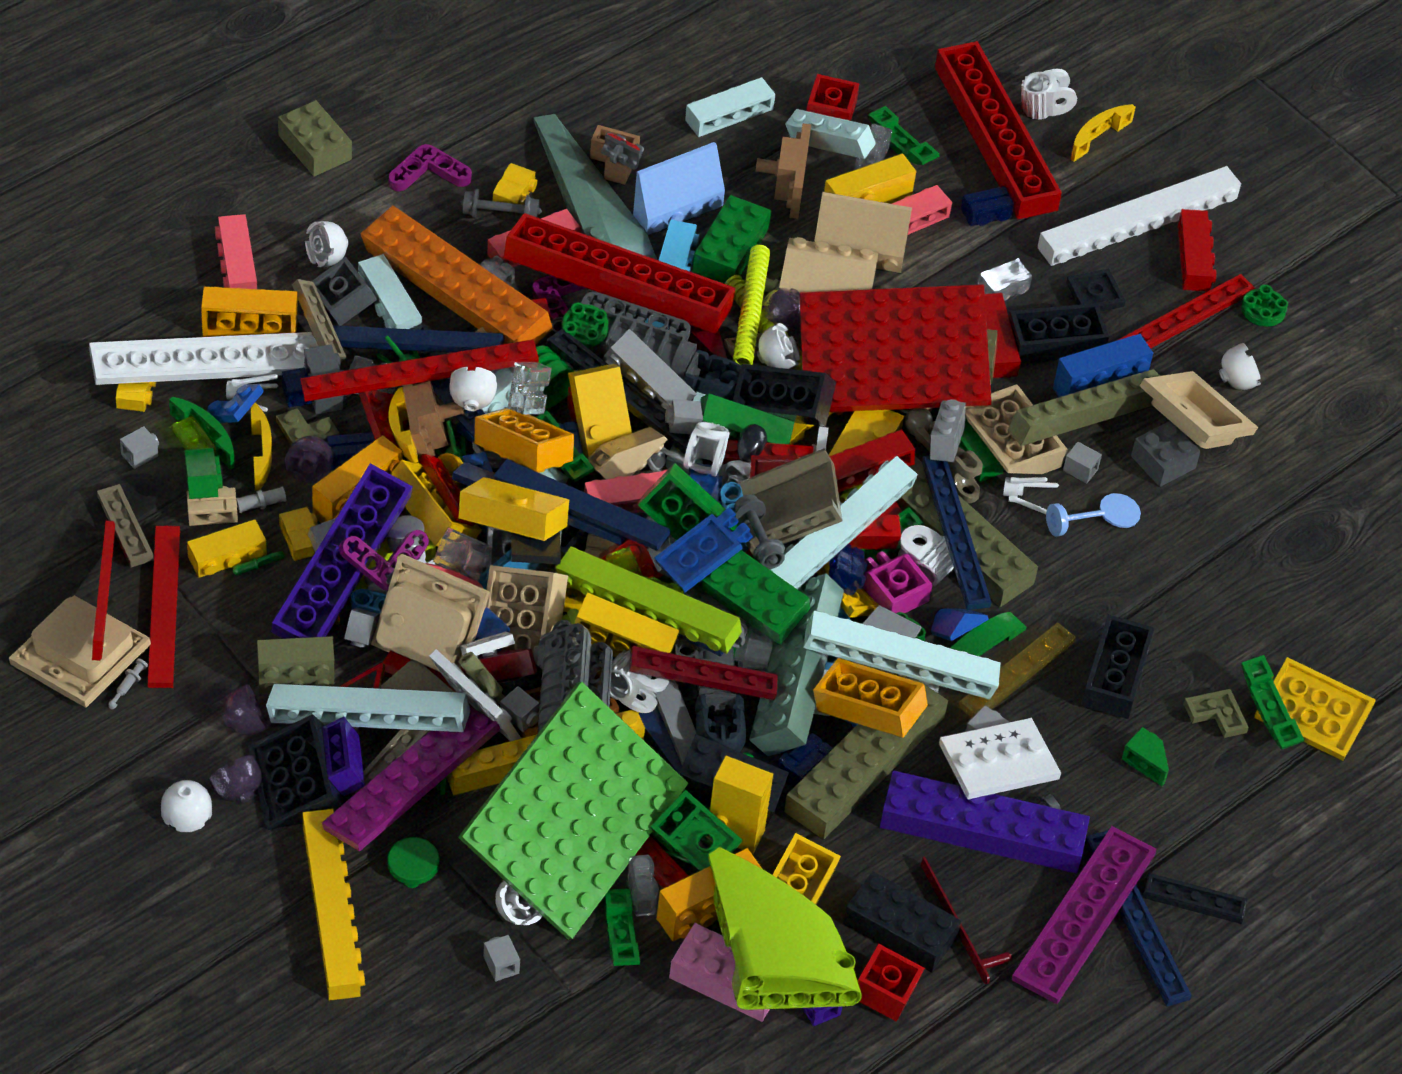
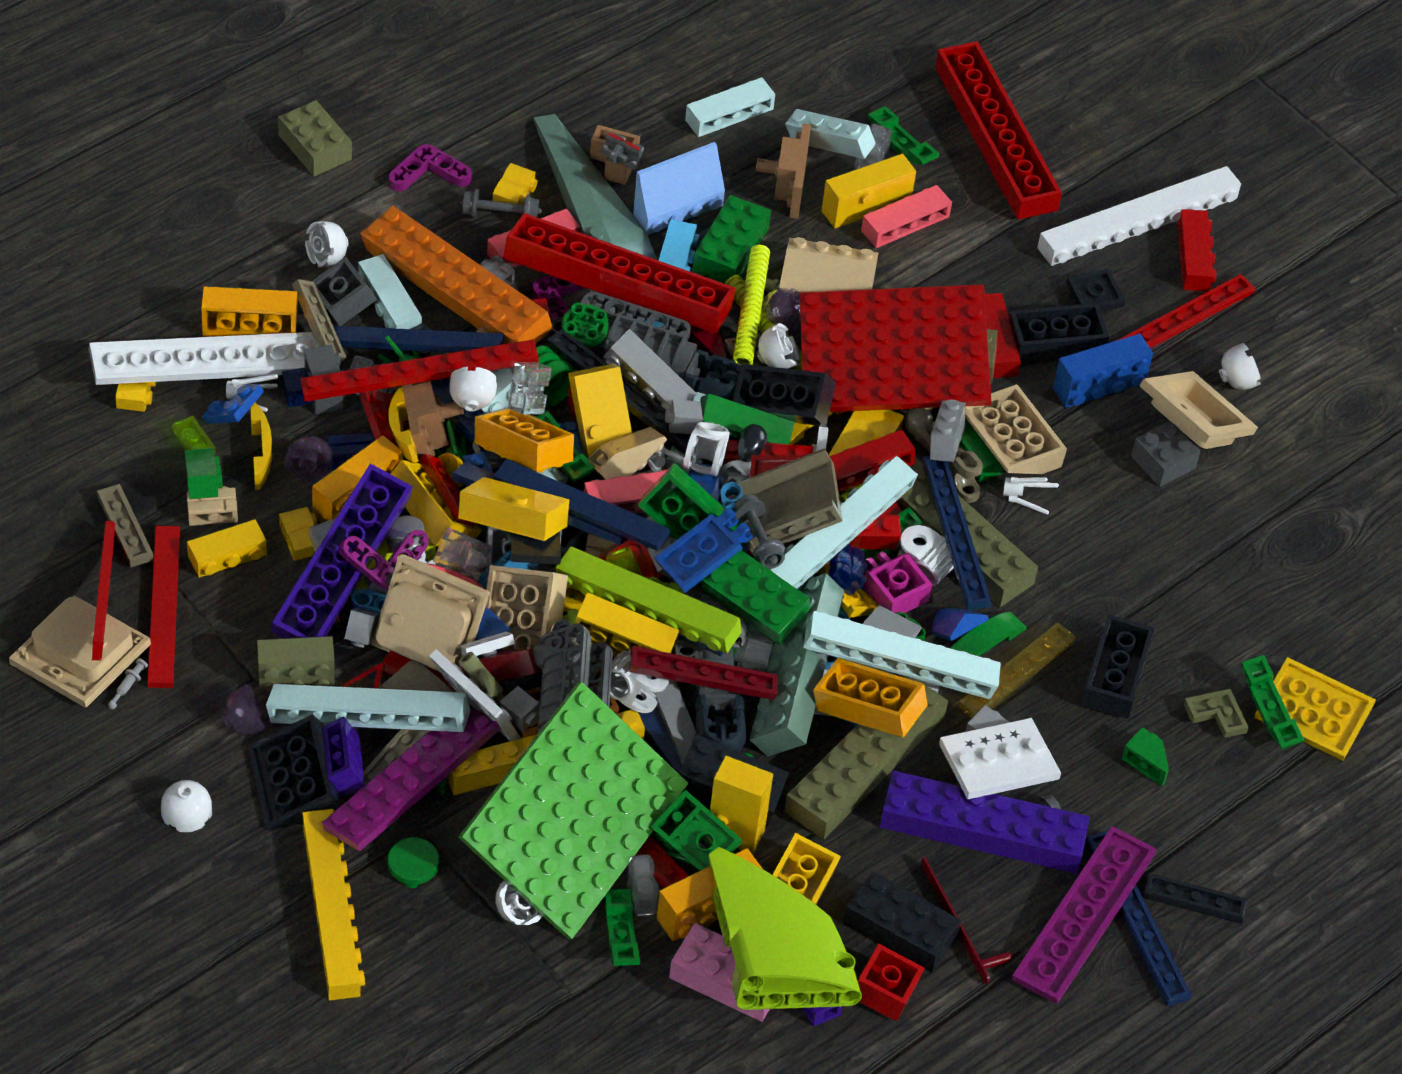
light grey brick [120,426,159,469] -> none
green slope [169,397,234,470] -> none
clear purple cylinder [209,755,262,803] -> none
coral brick [214,214,257,289] -> none
green piece [233,551,286,576] -> none
light grey pin [236,486,286,513] -> none
olive plate [276,408,339,455] -> none
light grey brick [483,935,520,981] -> none
clear blue brick [778,733,833,788] -> none
red brick [807,74,860,121] -> none
tan slope [814,192,912,273] -> none
clear blue brick [961,186,1014,227] -> none
clear brick [978,258,1032,301] -> none
olive brick [1008,369,1160,446] -> none
white piece [1021,69,1077,120] -> none
light blue piece [1046,493,1141,537] -> none
light grey brick [1063,442,1102,484] -> none
yellow slope [1071,104,1135,162] -> none
green tile [1241,285,1288,327] -> none

